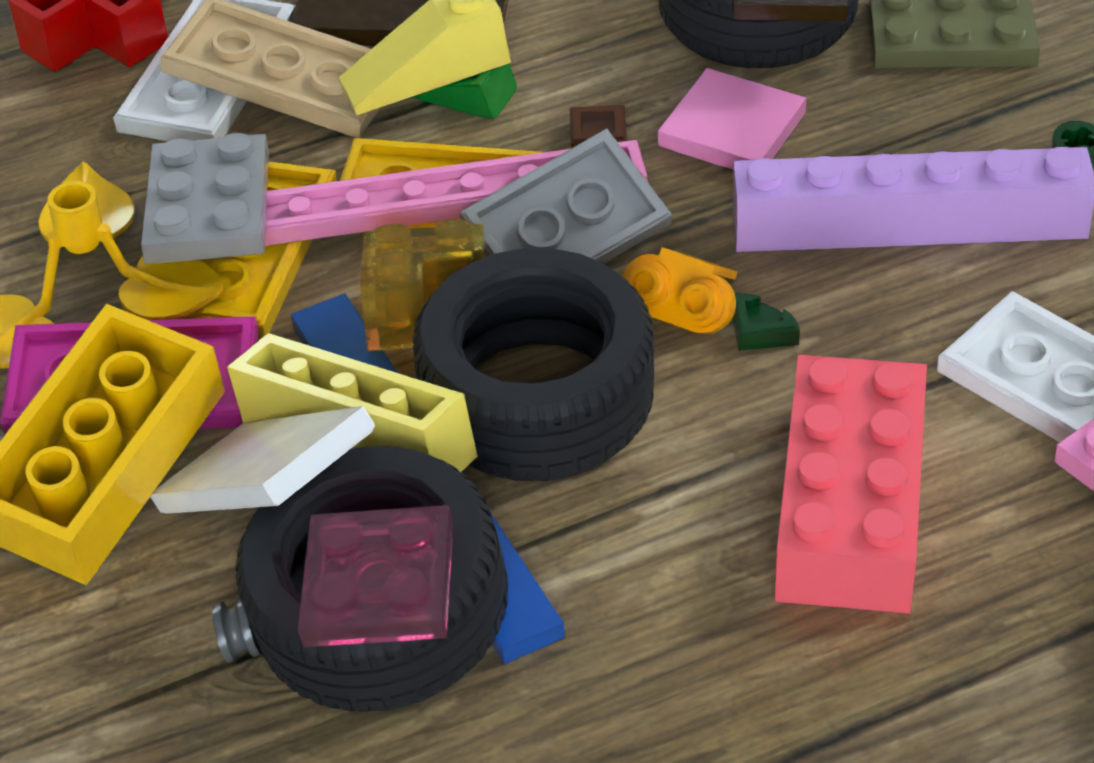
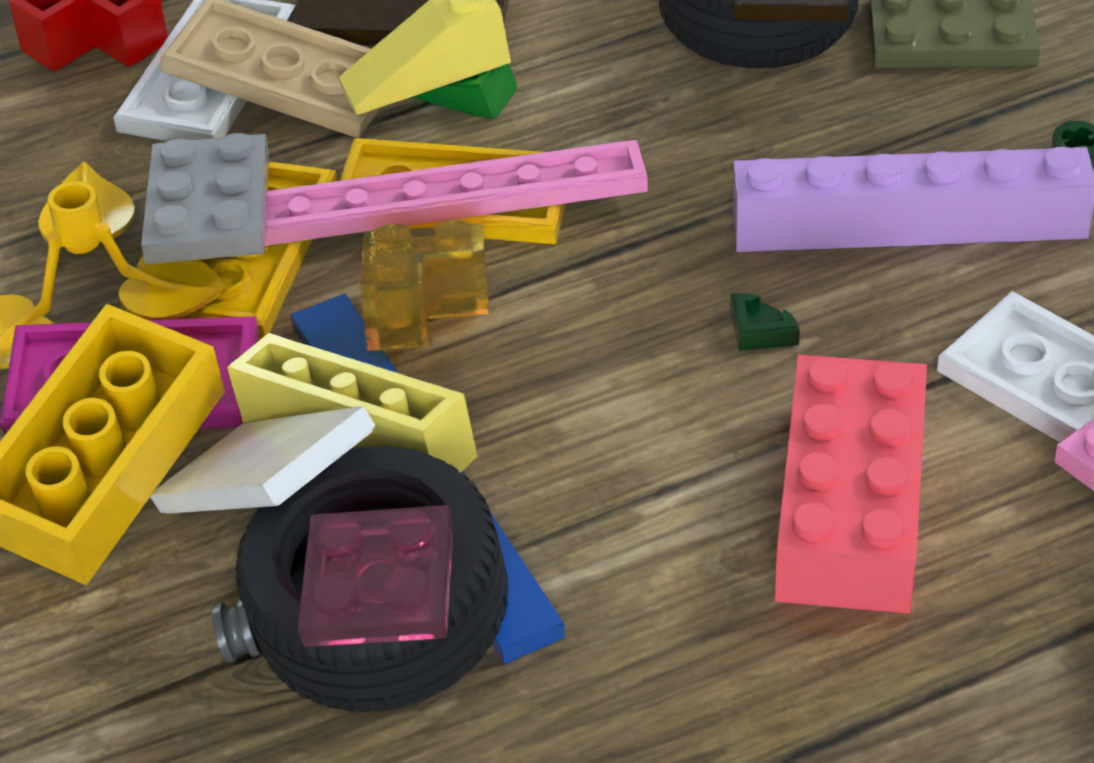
black tyre [412,248,654,481] -> none
light grey tile [460,129,672,263] -> none
reddish brown tile [569,105,627,148] -> none
light orange bracket [622,247,738,334] -> none
bright pink tile [658,68,807,170] -> none

